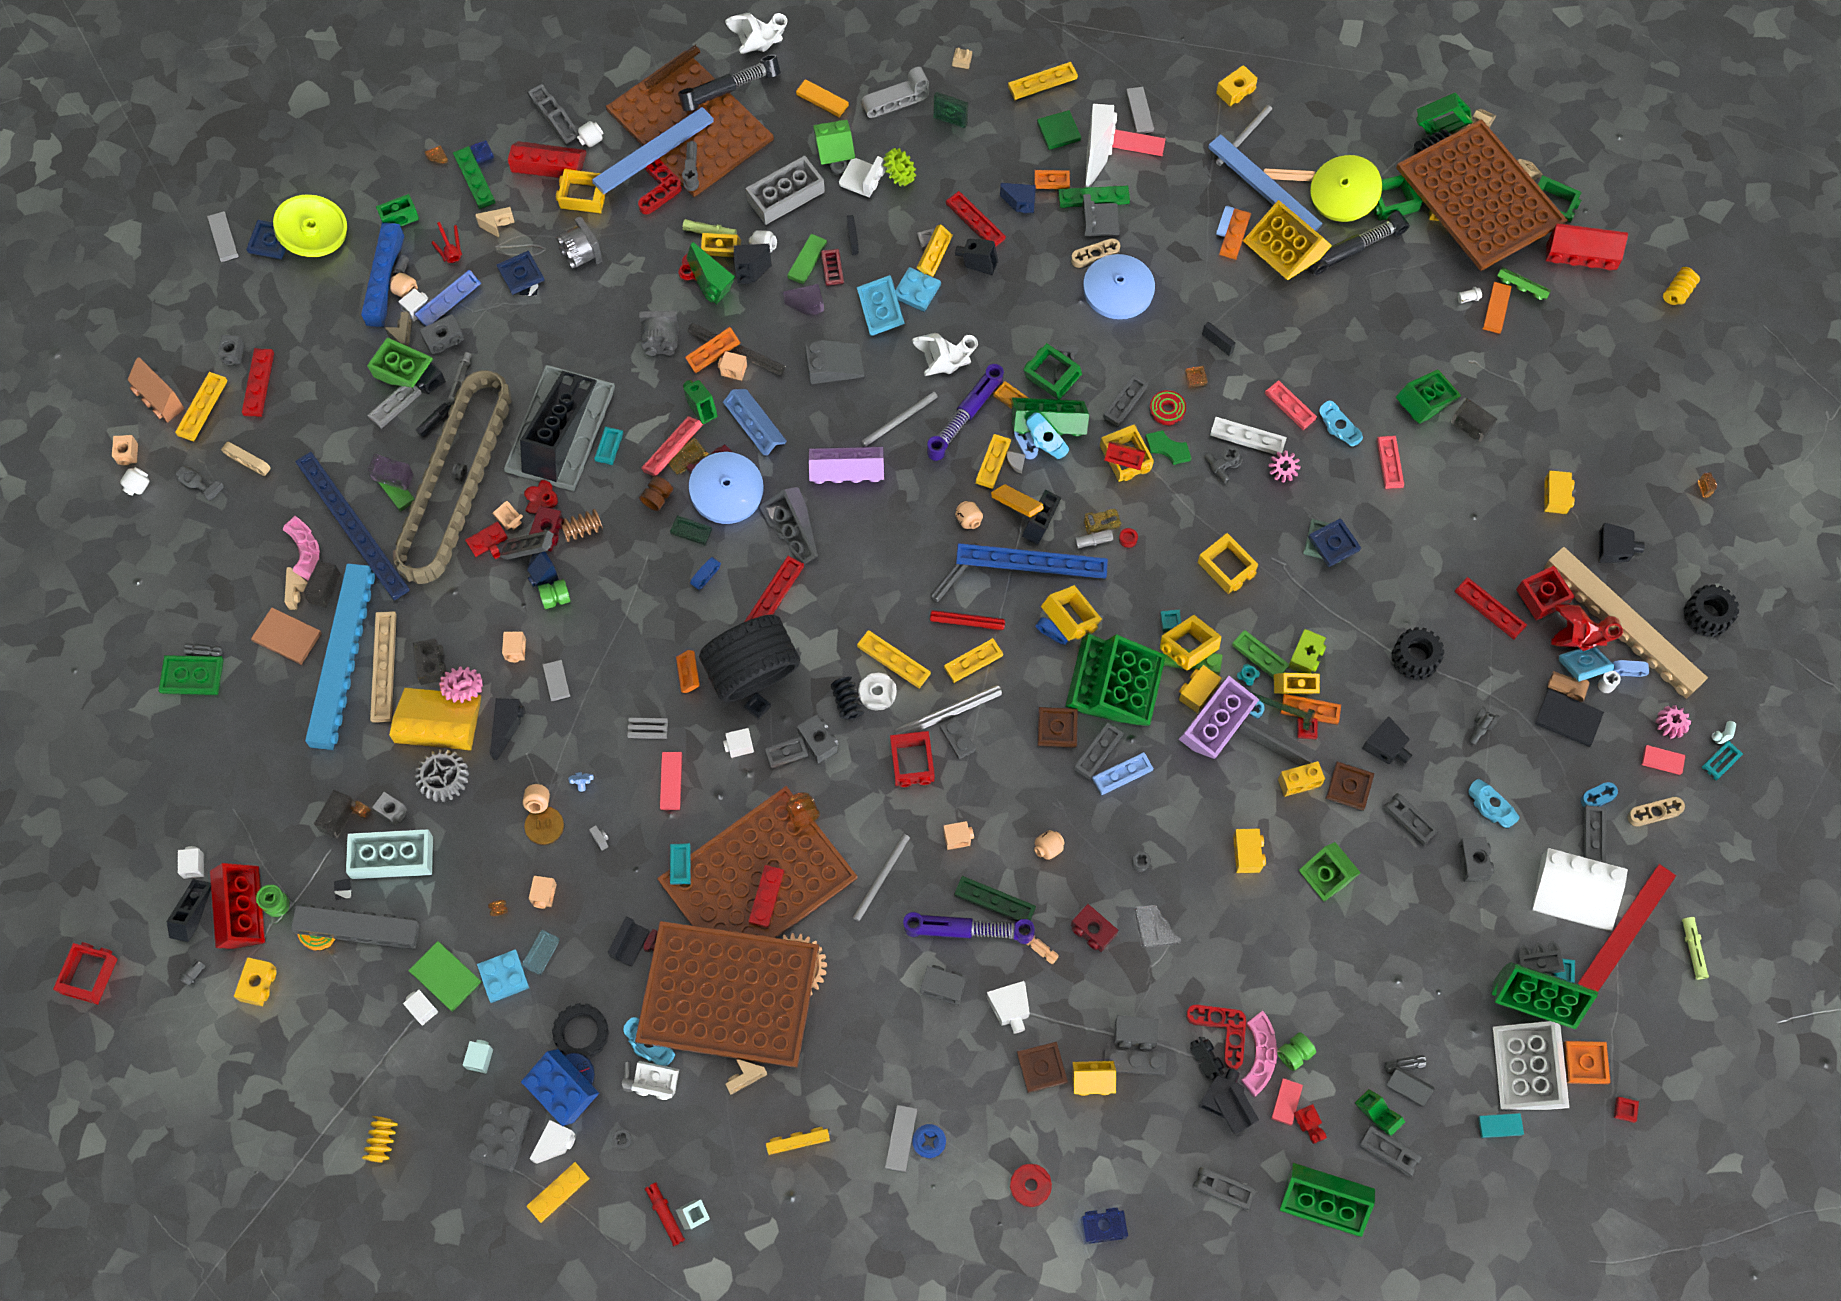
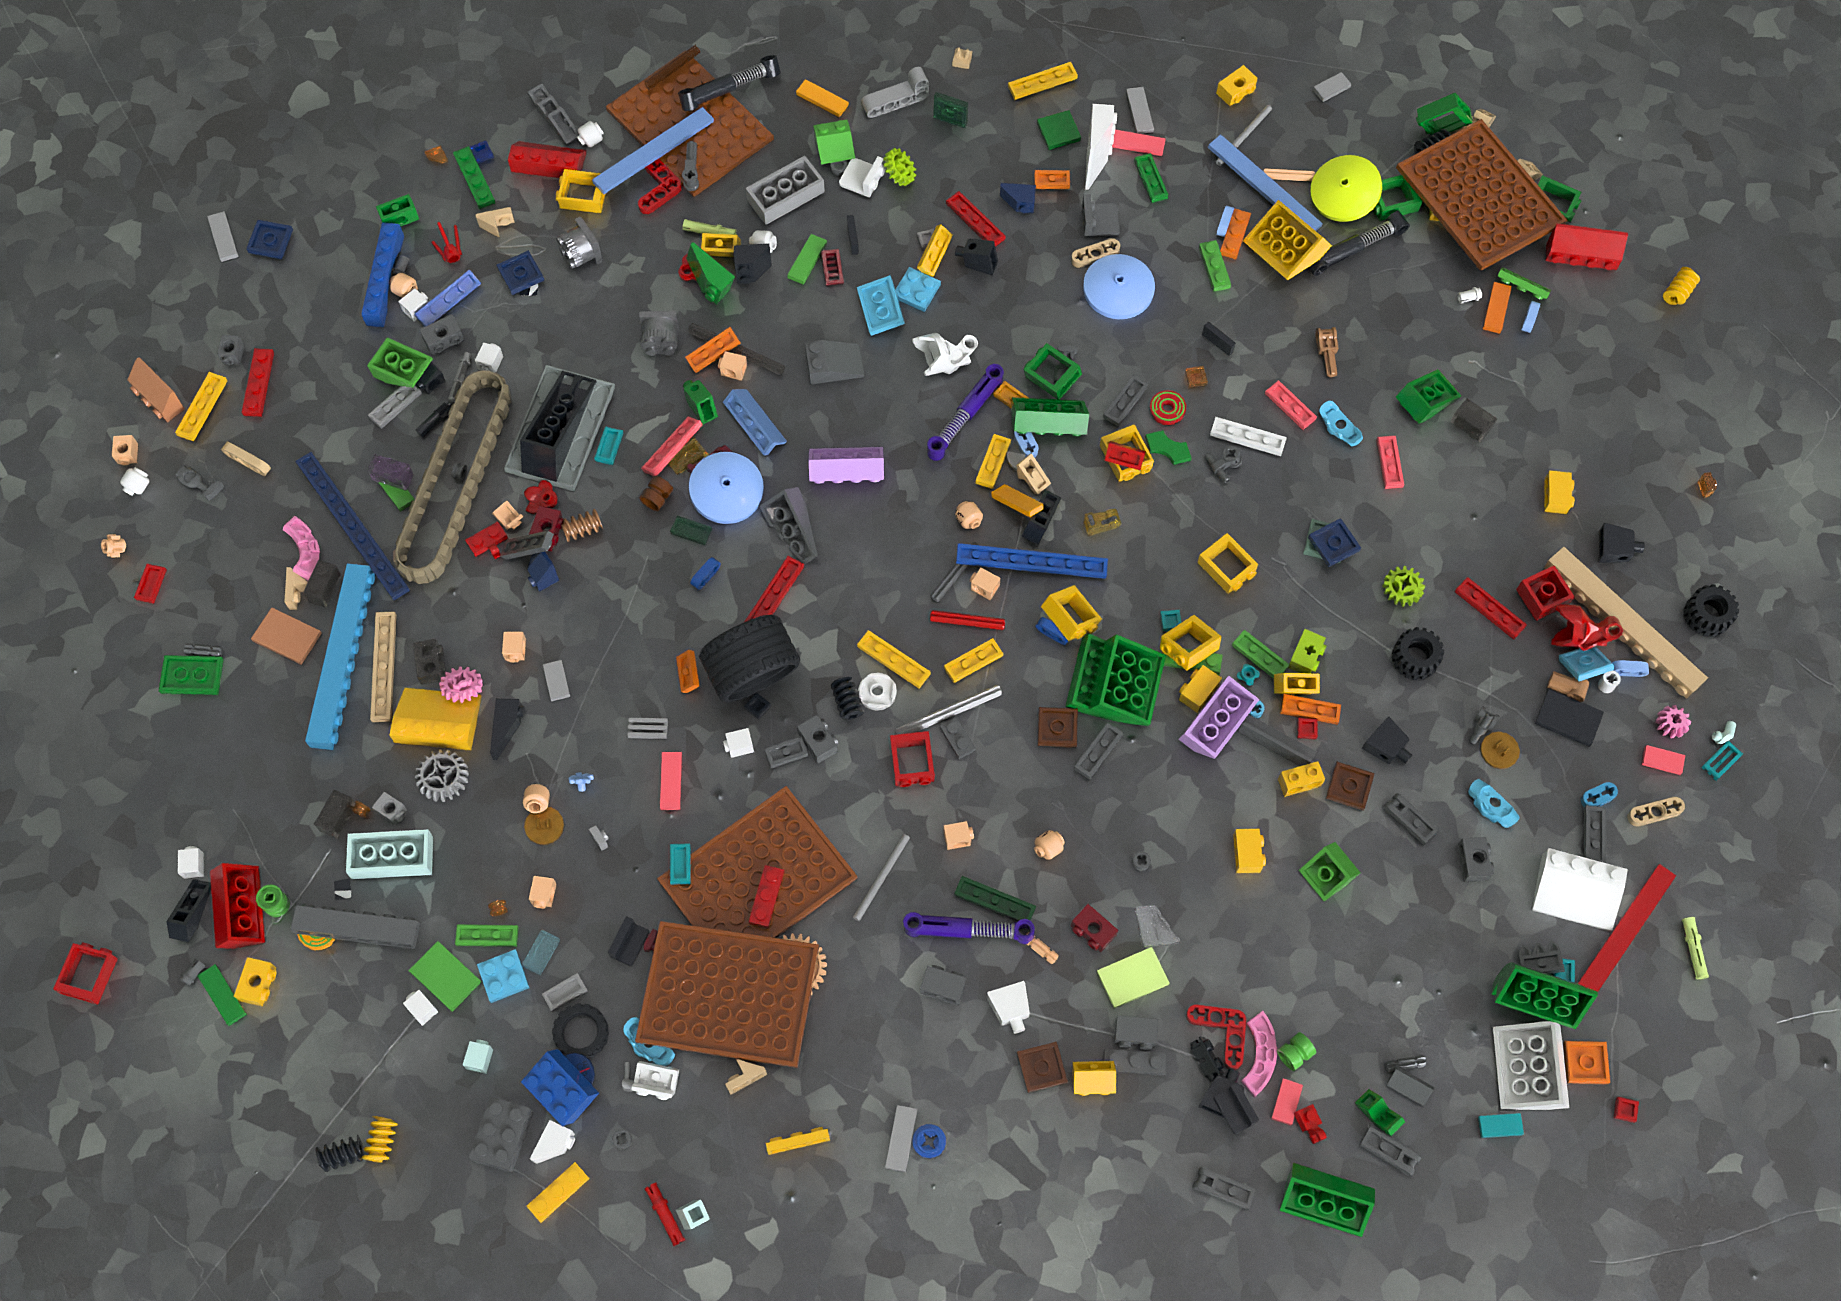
neon yellow dish [273,195,347,257] -> none
dark tan slope [385,312,412,347] -> none
bright green wheel [538,579,571,609] -> none
white piece [725,13,787,54] -> none
clear purple slope [783,284,824,315] -> none
clear orange helmet [786,792,820,827] -> none
light grey piece [861,392,938,447] -> none
red tile [1010,1164,1052,1207] -> none
medium azure piece [1026,413,1069,459] -> none
green plate [1058,185,1130,208] -> none
light grey axle [1075,530,1113,549] -> none
clear blue brick [1080,1208,1128,1245] -> none
light blue tile [1092,752,1154,795] -> none
red tile [1119,528,1138,548] -> none
clear green piece [1249,691,1315,730] -> none
bright pink gear [1268,451,1301,482] -> none
none -> light nougat gear [101,534,126,558]
none -> red tile [134,564,167,604]
none -> green tile [197,964,247,1026]
none -> black piece [315,1135,364,1172]
none -> bright green tile [455,924,519,947]
none -> white brick [475,343,503,373]
none -> light grey tile [542,973,588,1012]
none -> light nougat brick [970,568,1000,600]
none -> tan slope [1017,454,1051,495]
none -> yellowish green tile [1097,947,1170,1009]
none -> green tile [1134,153,1169,203]
none -> bright green plate [1199,240,1231,292]
none -> light grey tile [1313,72,1351,102]
none -> medium nougat connector [1315,327,1339,378]
none -> lime gear [1382,566,1425,607]
none -> pearl gold piece [1480,732,1520,769]
none -> light blue beam [1521,301,1541,333]

